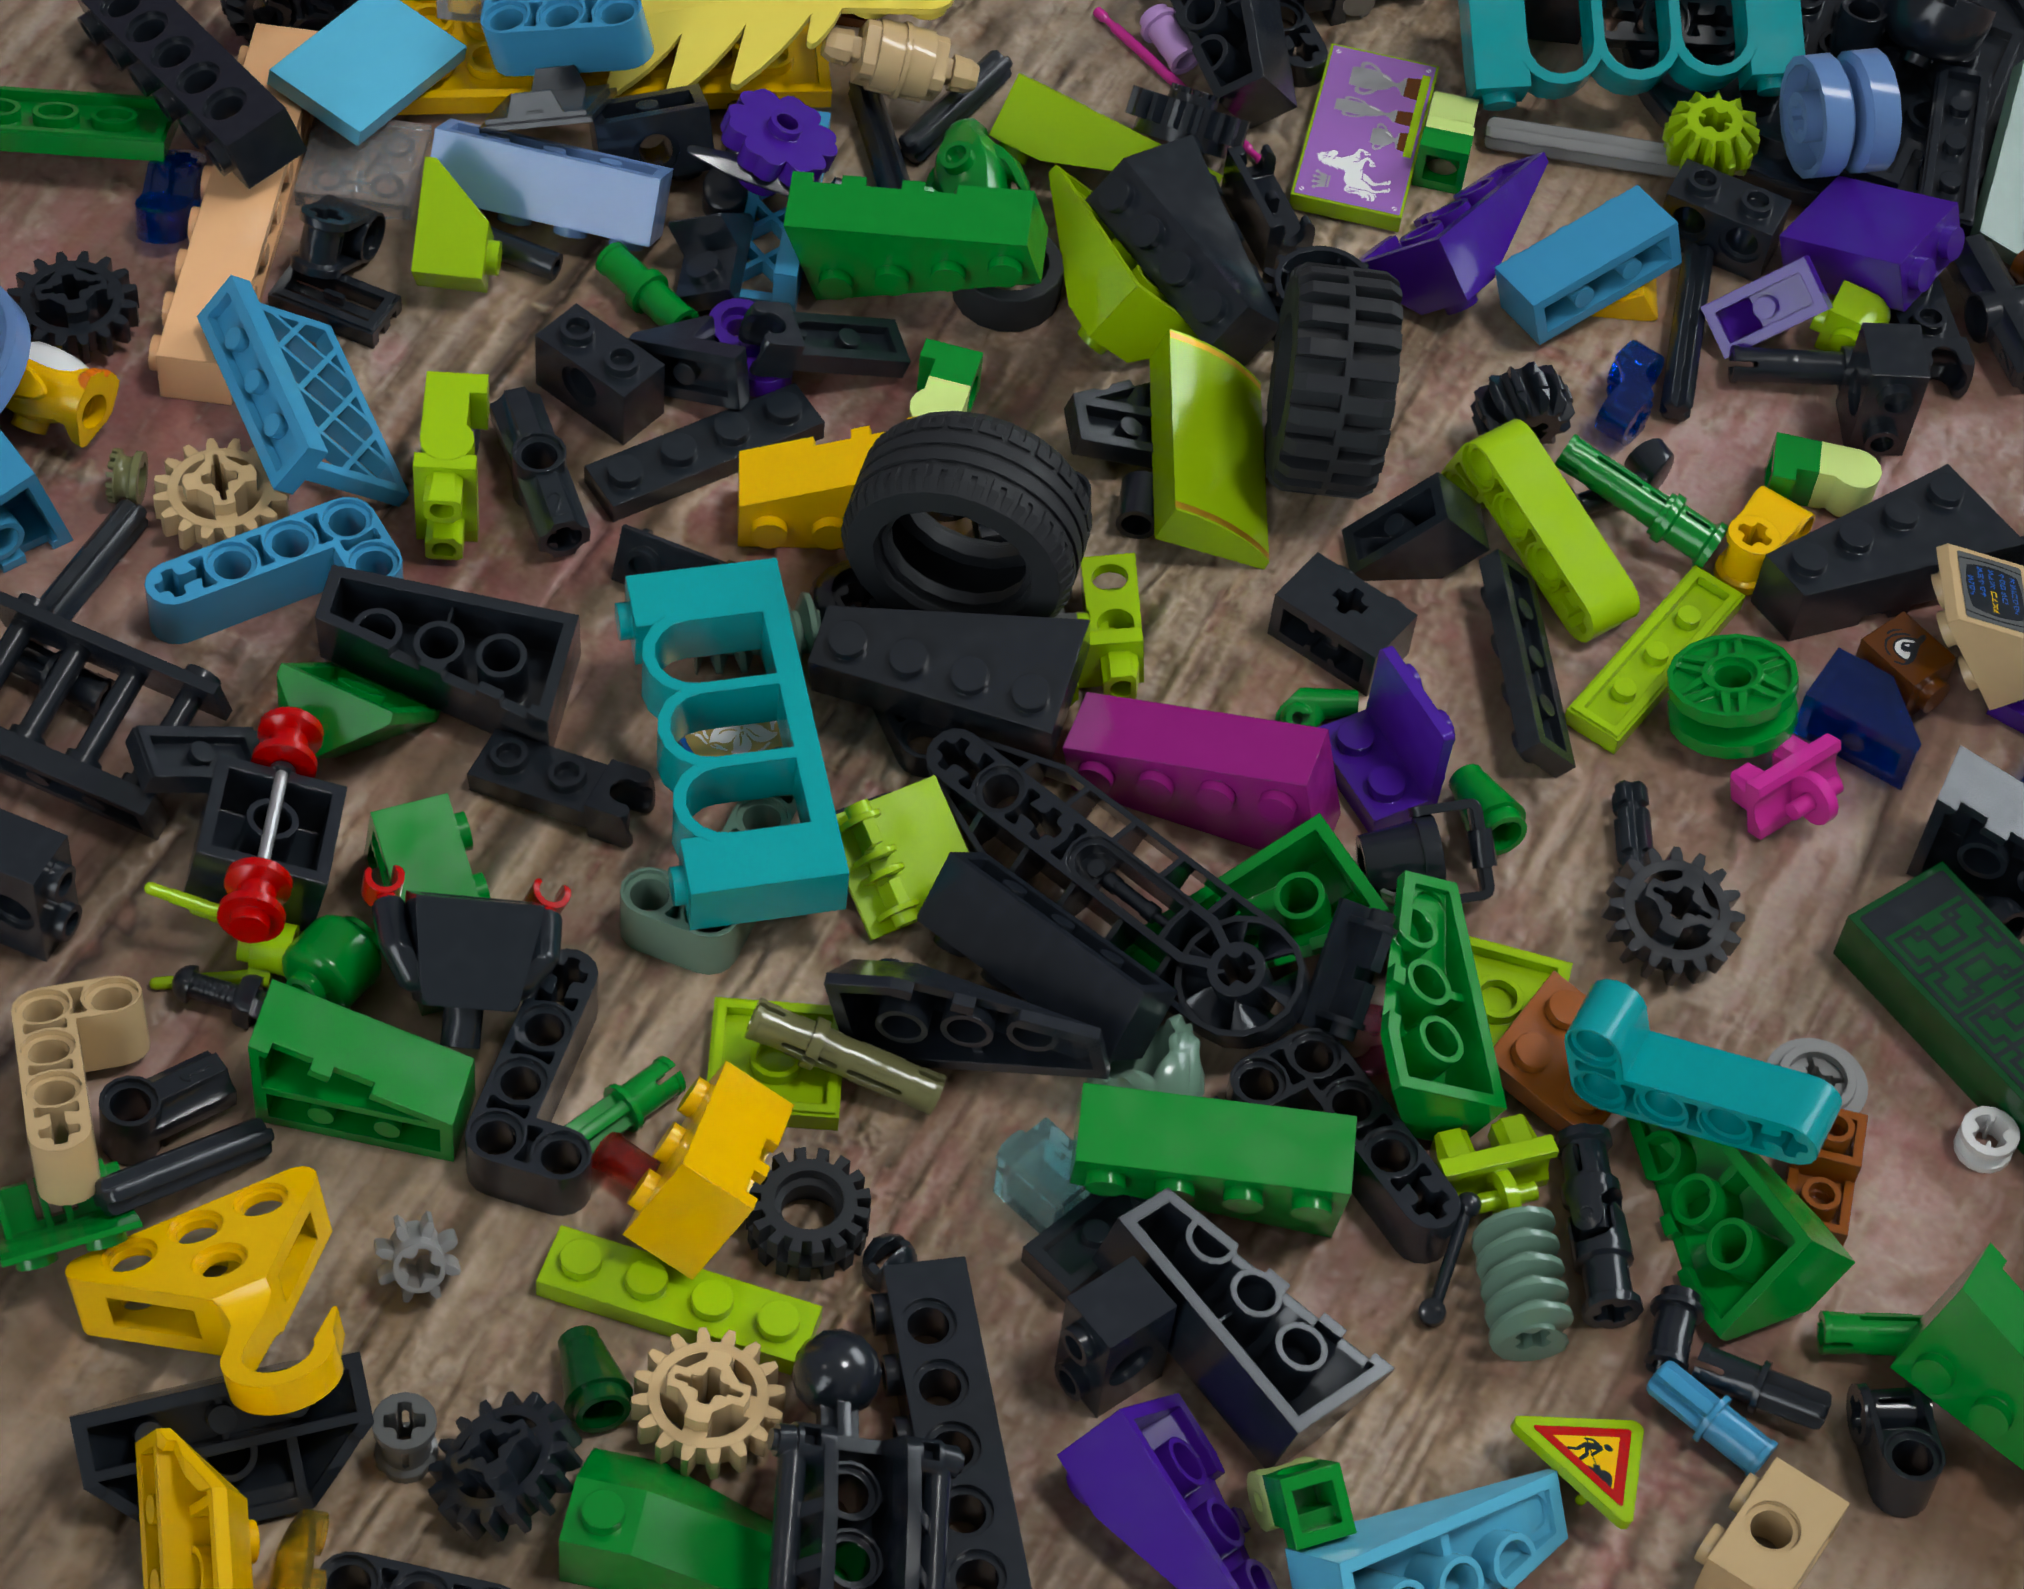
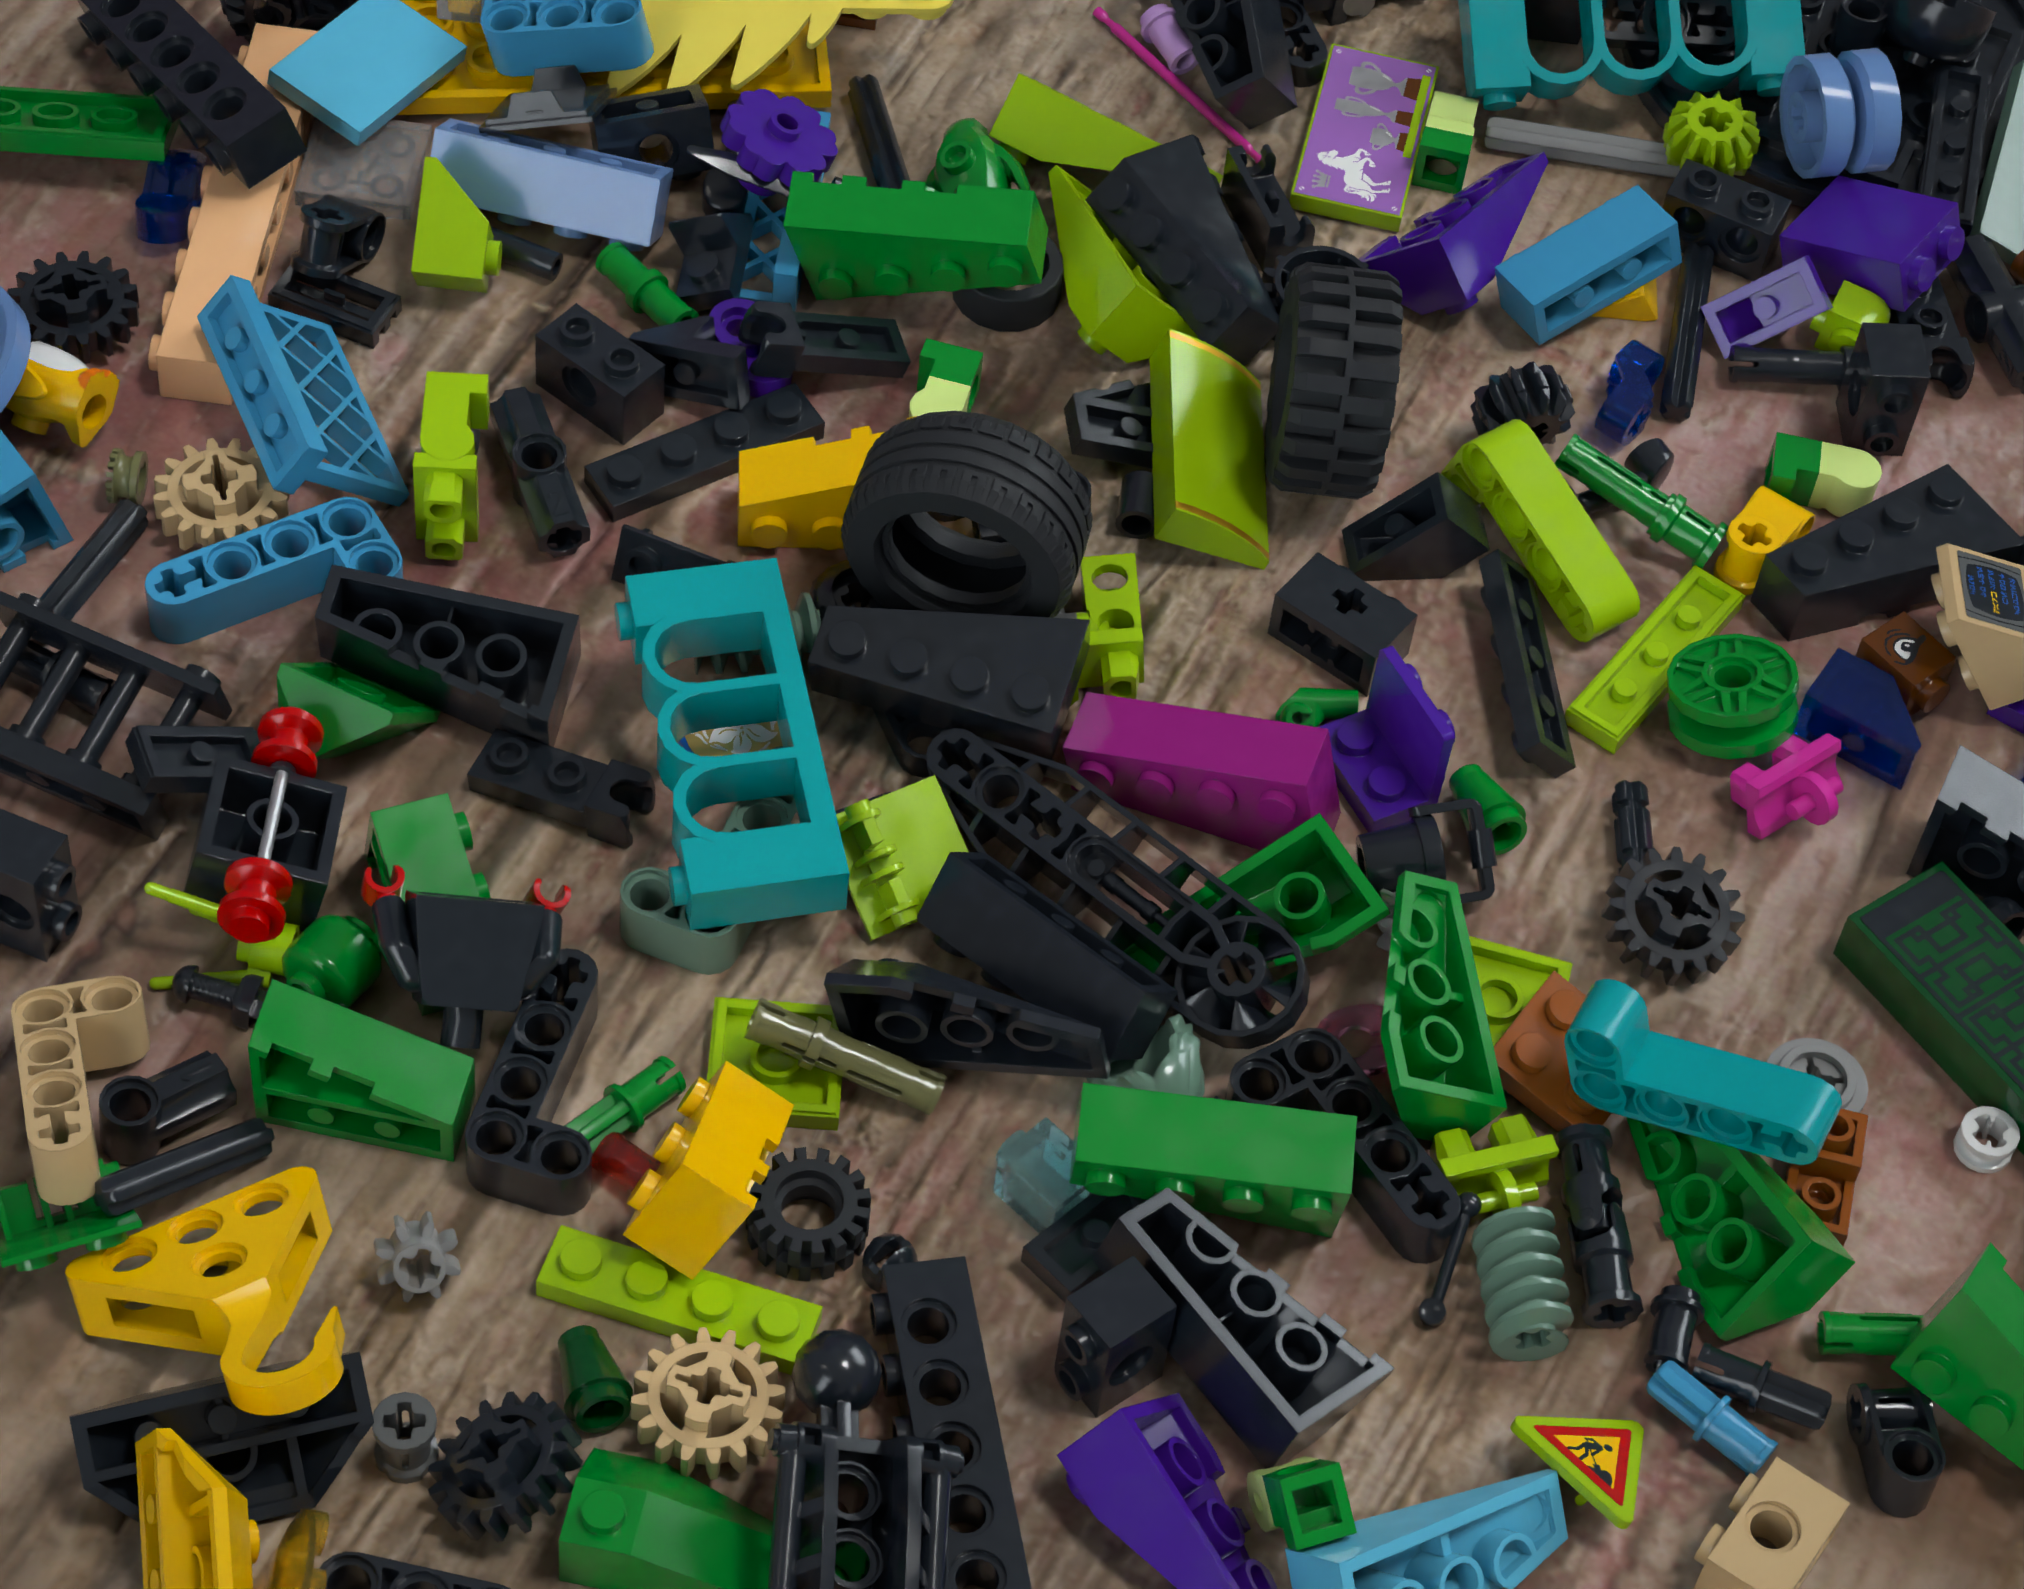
tan piece [820,18,980,103] -> none
black axle [898,50,1013,164] -> none
black gear [1125,82,1250,159] -> none
black hinge [1297,897,1399,1042] -> none

